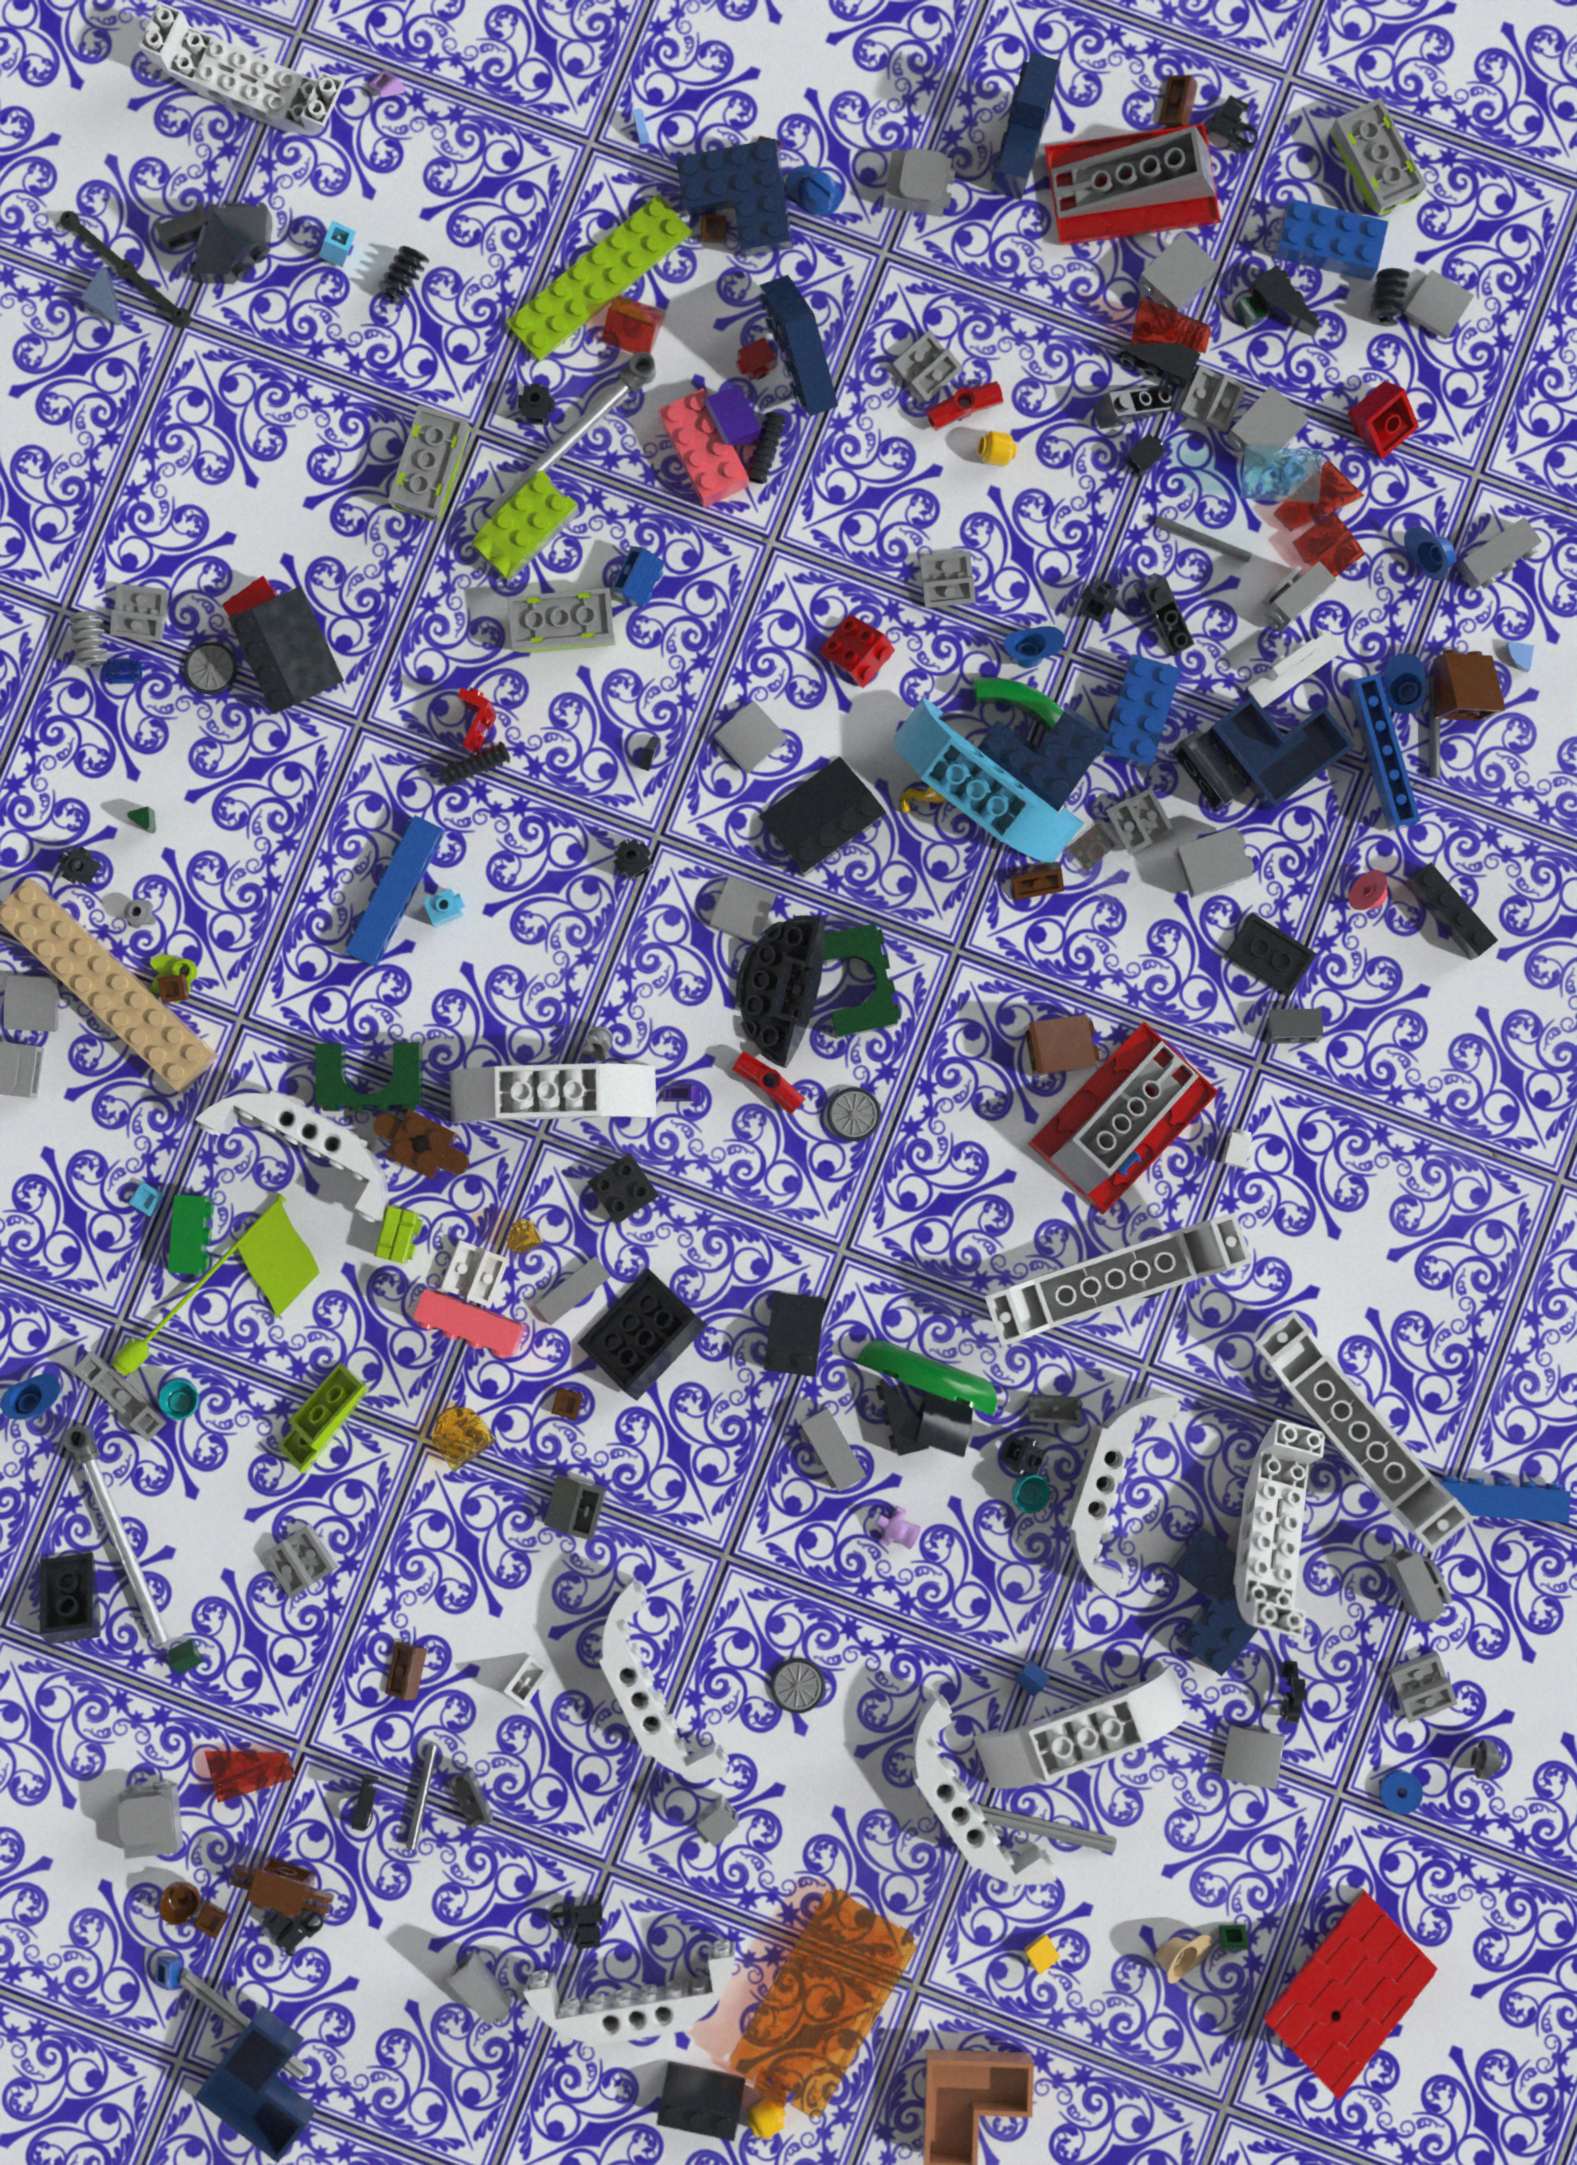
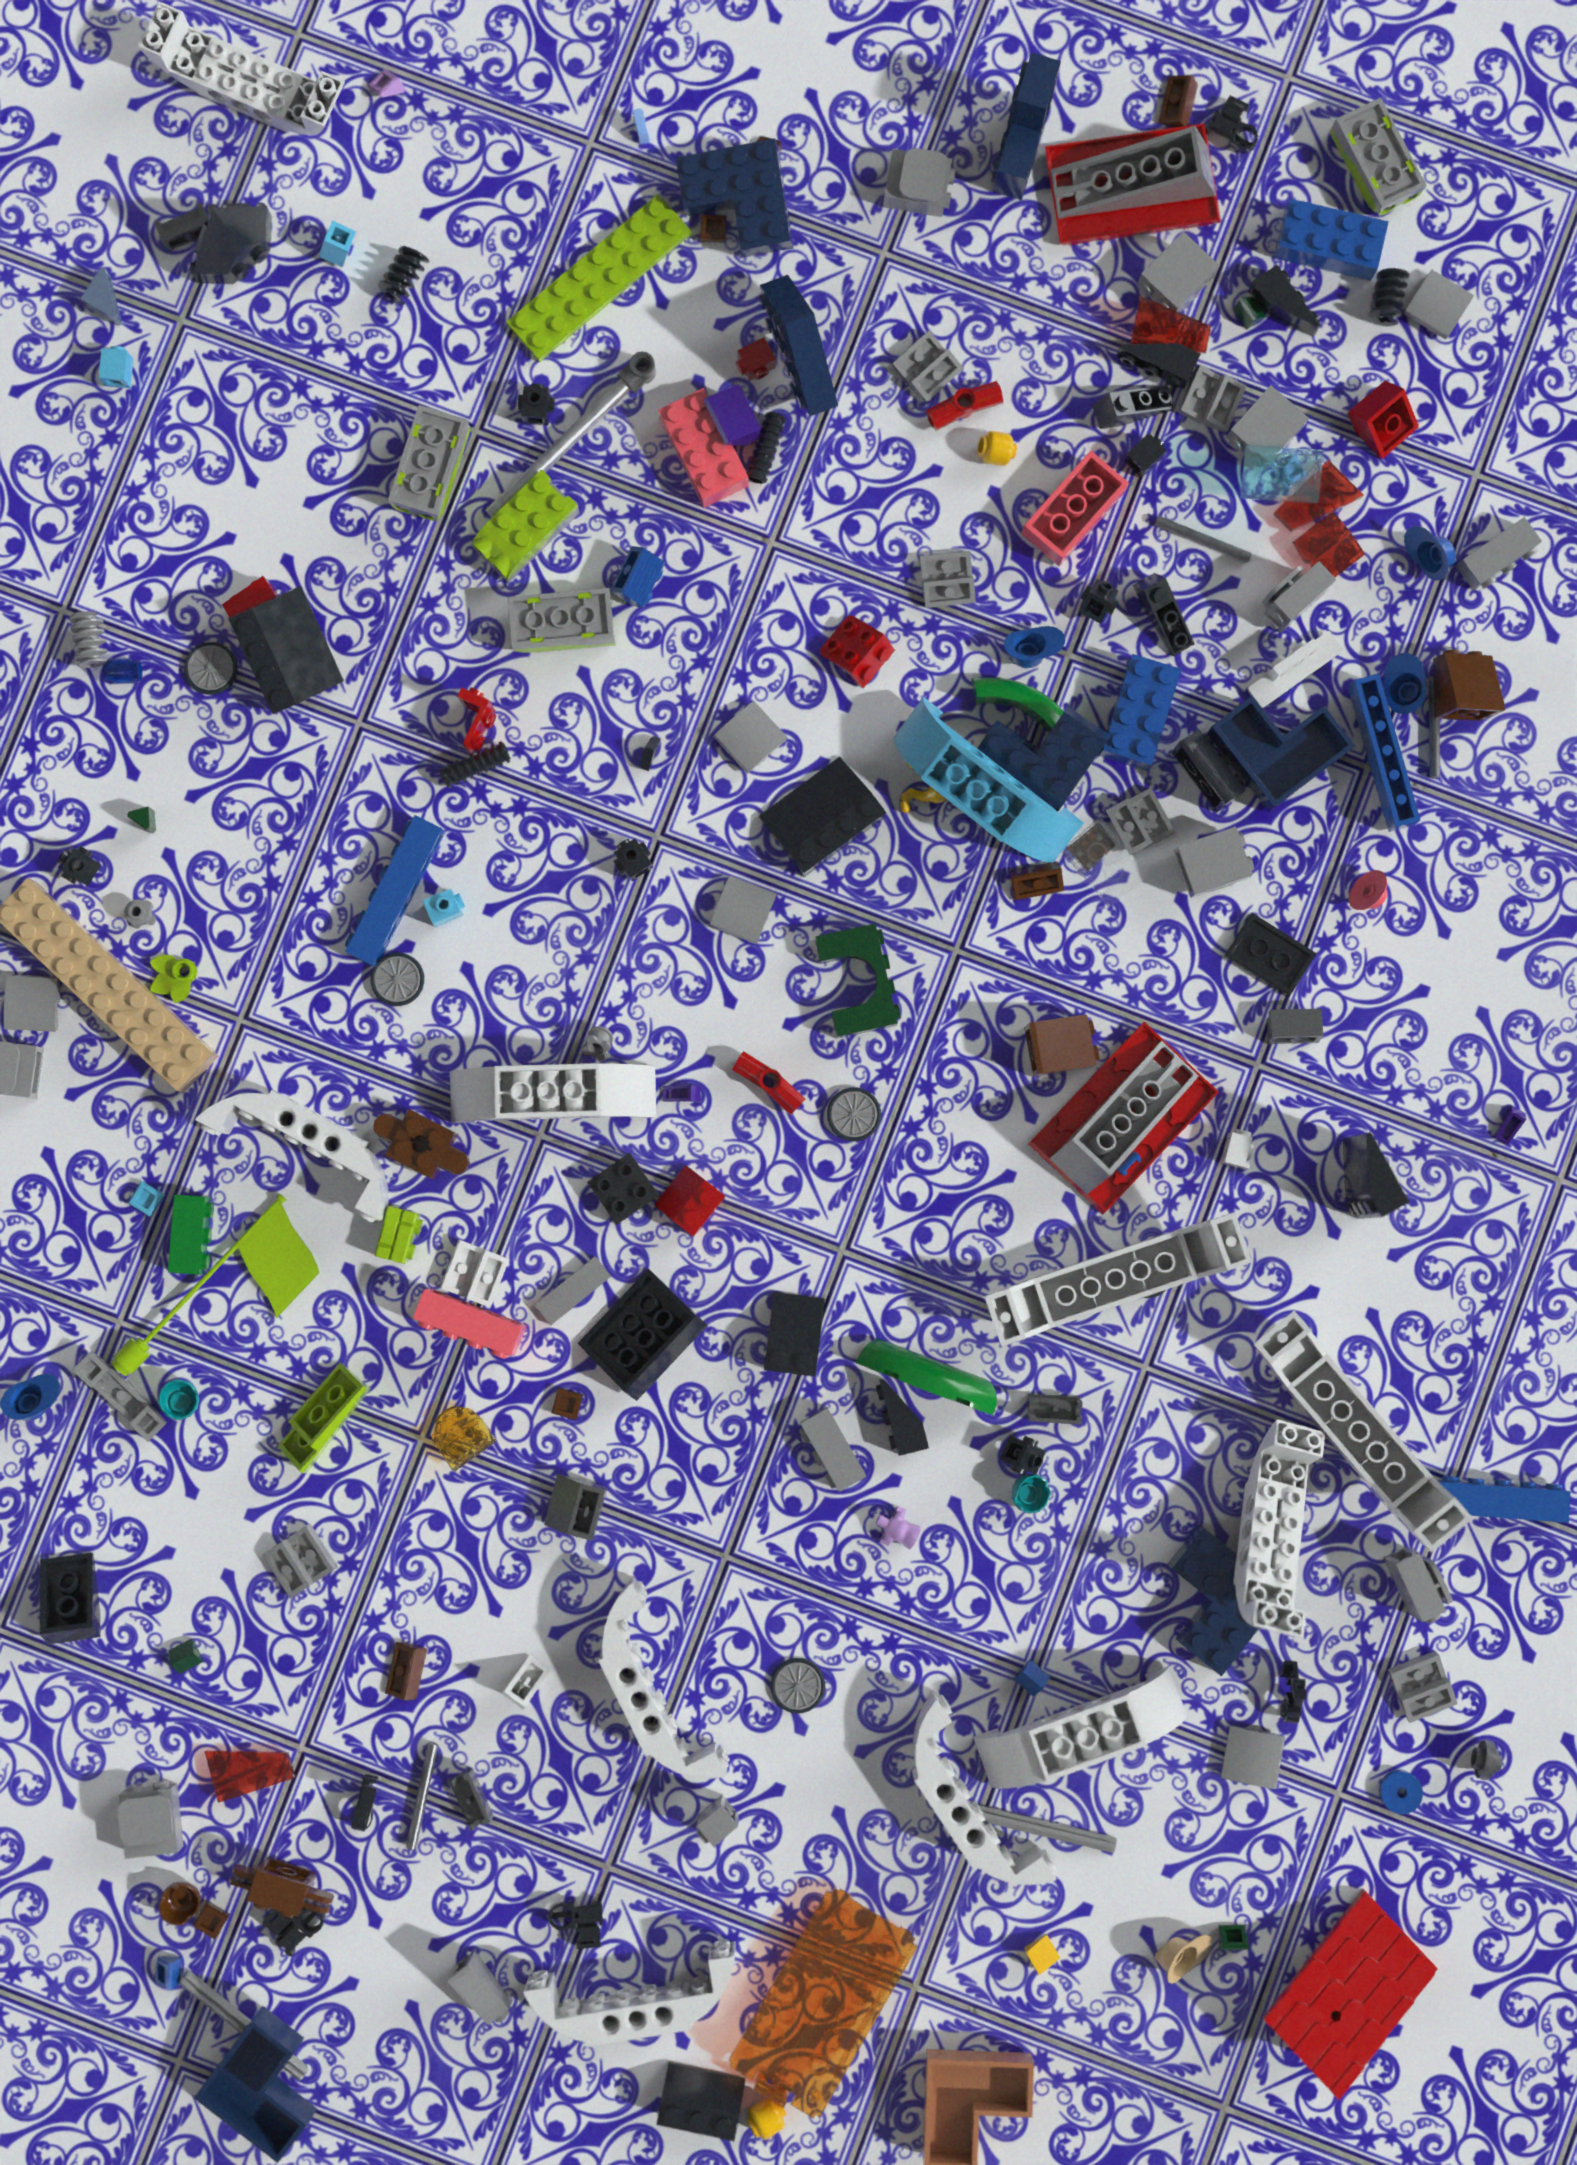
pearl dark grey piece [60,211,192,328] -> none
flat silver piece [62,1424,170,1645] -> none
light grey slope [110,583,169,642] -> none
reddish brown tile [158,974,190,1003] -> none
dark green arch [316,1042,423,1112] -> none
clear yellow brick [507,1218,545,1255] -> none
clear red slope [602,295,666,354] -> none
black brick [736,915,825,1068] -> none
blue piece [786,165,842,216] -> none
black slope [914,1391,973,1457] -> none
white slope [1065,1394,1181,1600] -> none
black brick [1404,862,1498,960] -> none
light blue tile [1506,641,1534,672] -> none
none -> medium azure brick [99,346,133,388]
none -> light grey wheel [371,953,425,1006]
none -> red slope [654,1165,726,1237]
none -> coral brick [1021,450,1129,567]
none -> black slope [1343,1132,1410,1219]
none -> dark purple piece [1494,1105,1526,1145]

